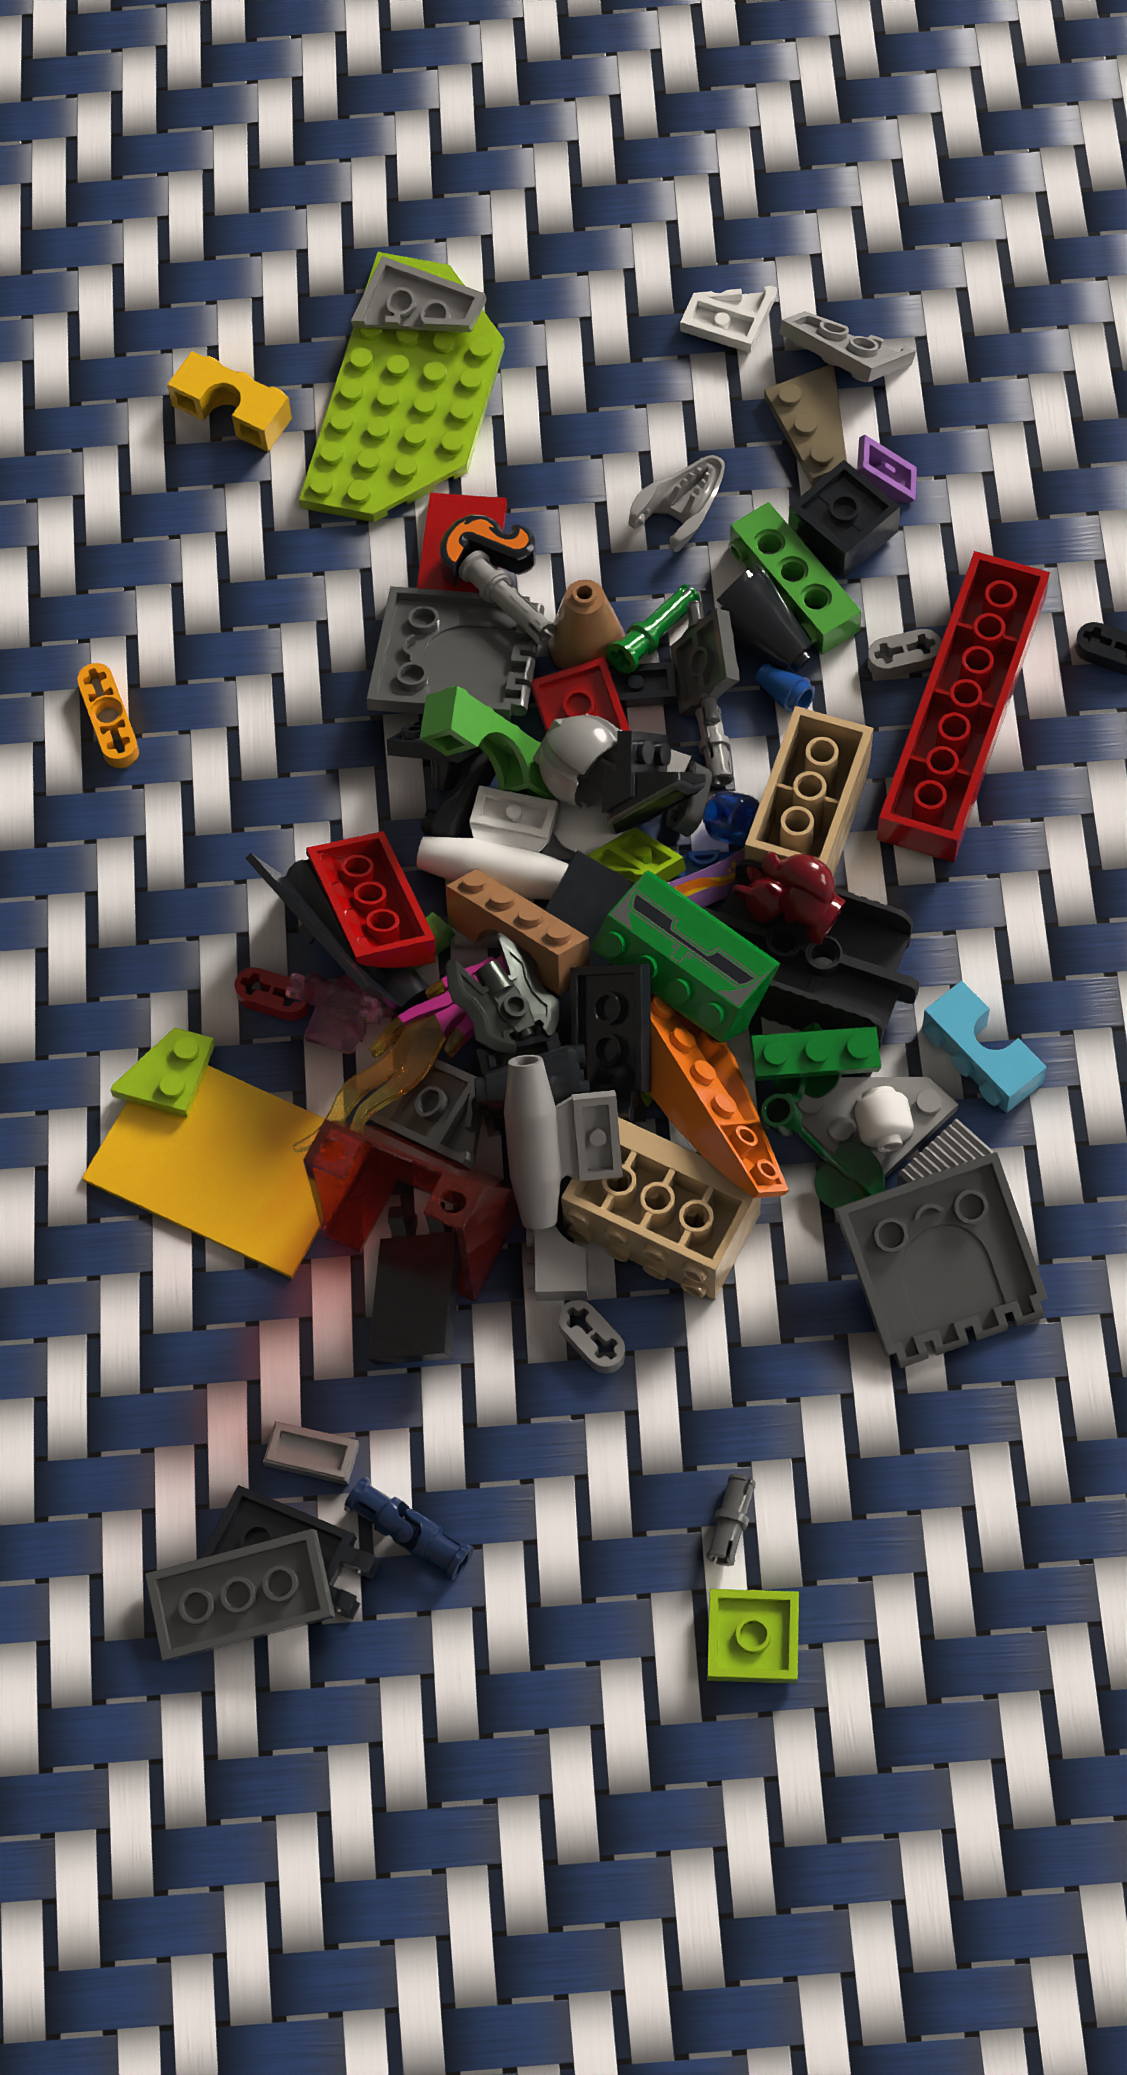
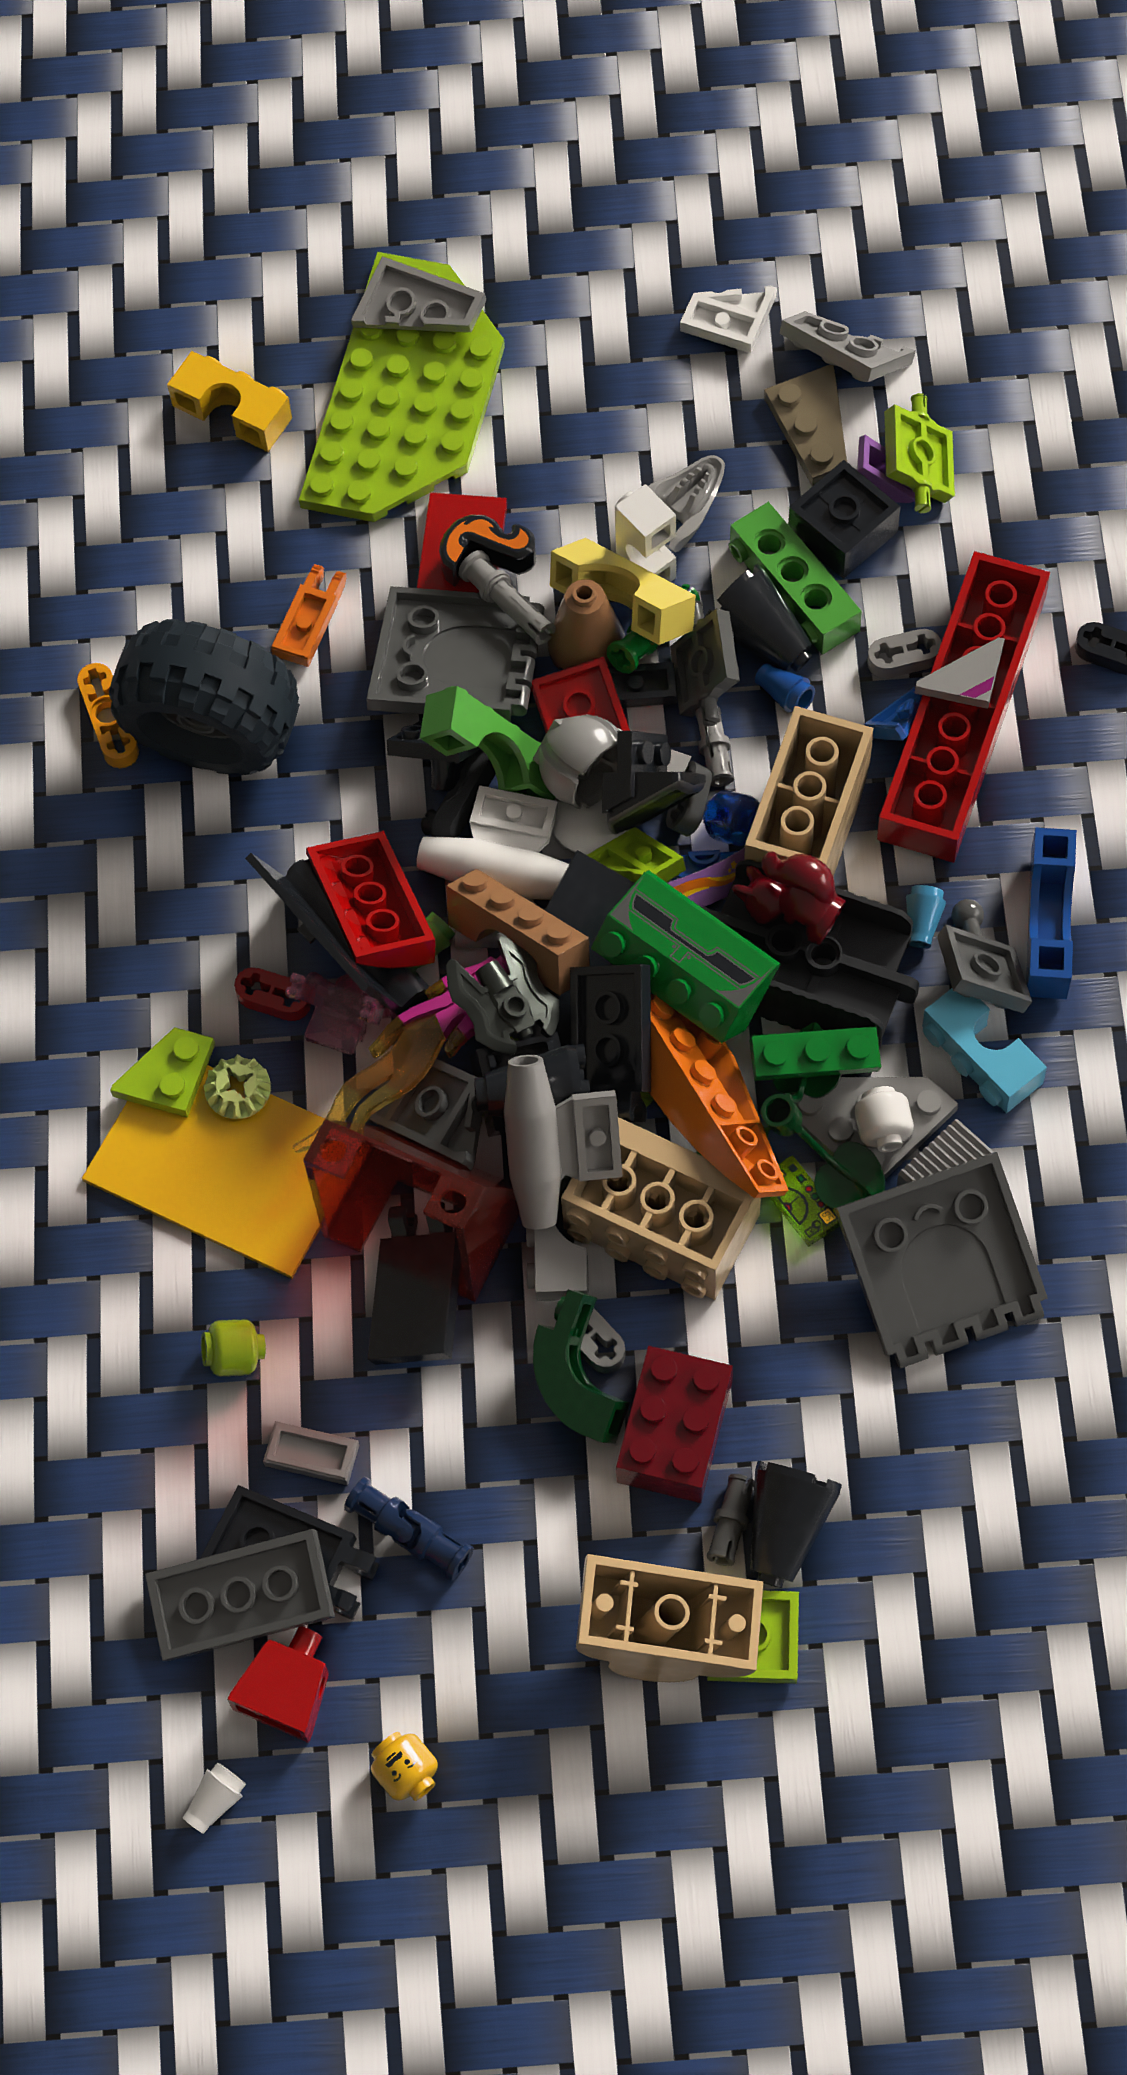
none -> black wheel [109,619,300,775]
none -> white cone [182,1763,246,1834]
none -> lime head [201,1319,266,1377]
none -> yellowish green gear [204,1054,271,1119]
none -> red torso [227,1626,329,1743]
none -> orange hinge [271,564,347,667]
none -> yellow head [371,1732,438,1801]
none -> dark green arch [533,1289,630,1444]
none -> light yellow arch [550,537,696,645]
none -> tan brick [576,1554,763,1682]
none -> white arch [615,484,676,582]
none -> dark red brick [616,1346,733,1503]
none -> black cone [750,1461,842,1588]
none -> clear neon green tile [770,1155,840,1247]
none -> blue tile [864,687,923,741]
none -> lime plate [884,393,955,513]
none -> dark azure cone [906,885,946,949]
none -> light grey tile [915,637,1005,709]
none -> dark grey plate [937,899,1032,1013]
none -> blue arch [1026,827,1077,999]

